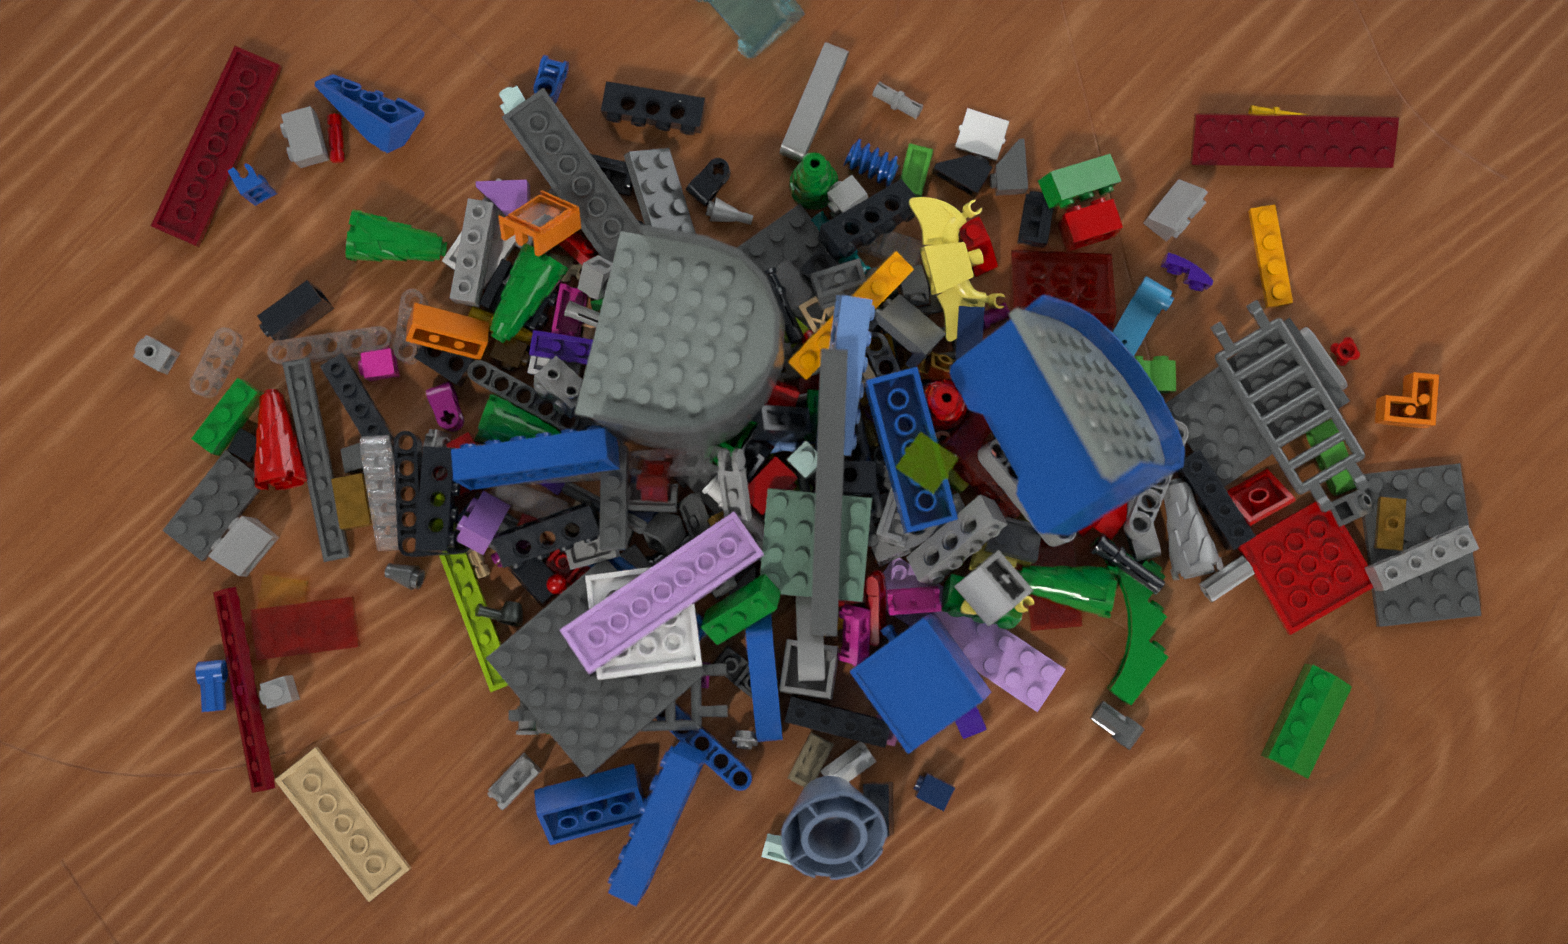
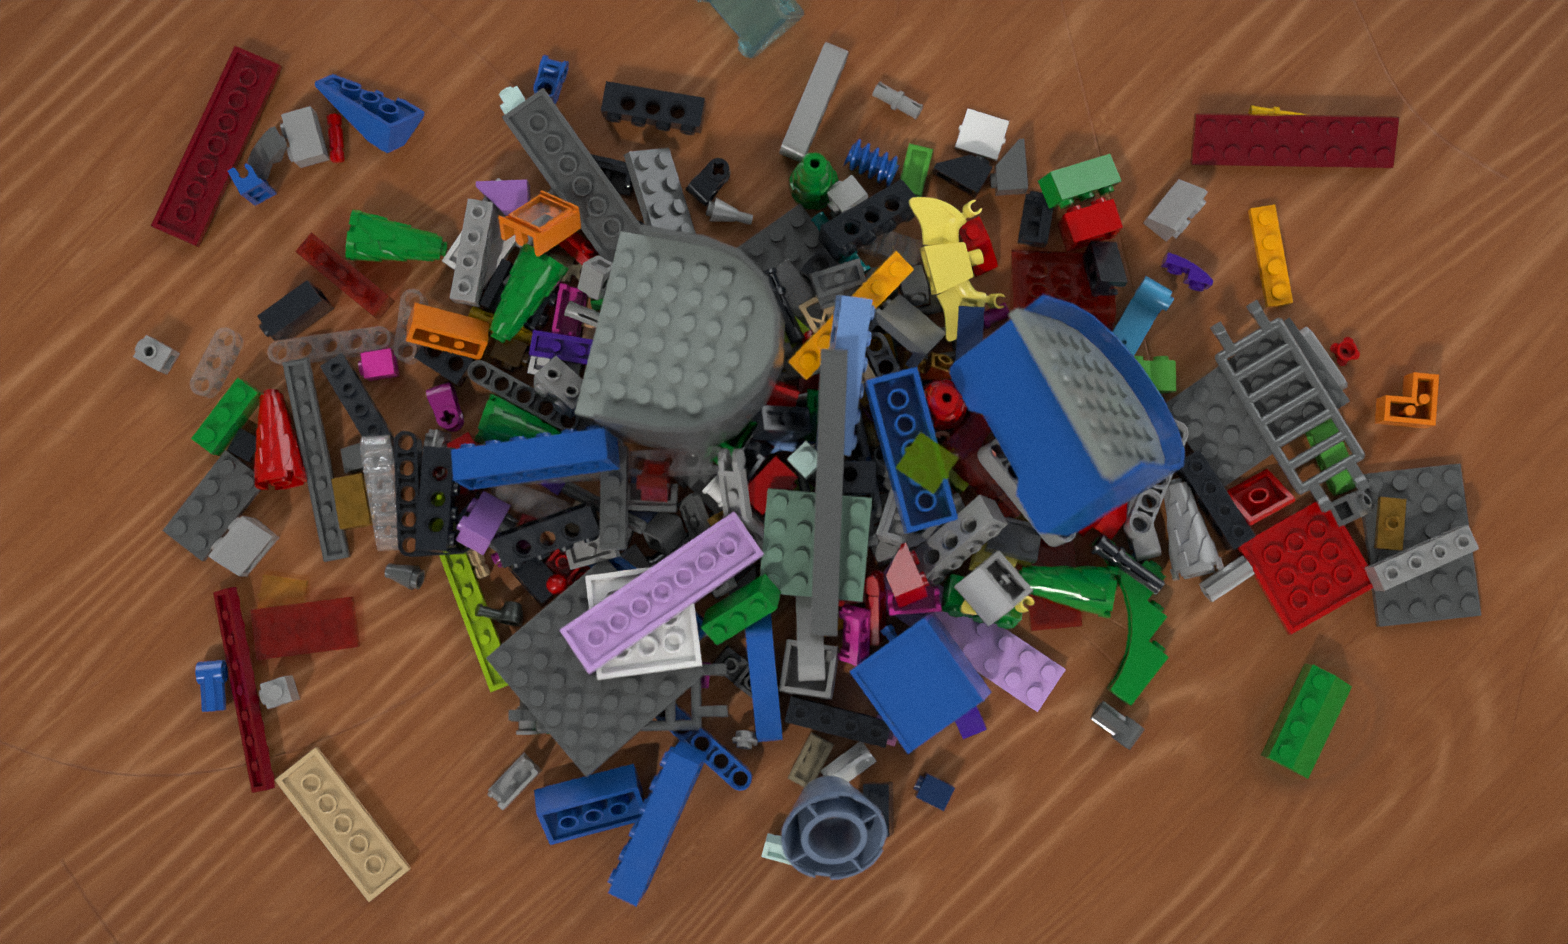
none -> dark grey slope [247,126,287,180]
none -> clear red brick [295,232,395,320]
none -> slope [886,543,929,608]
none -> black hinge [1082,241,1128,297]

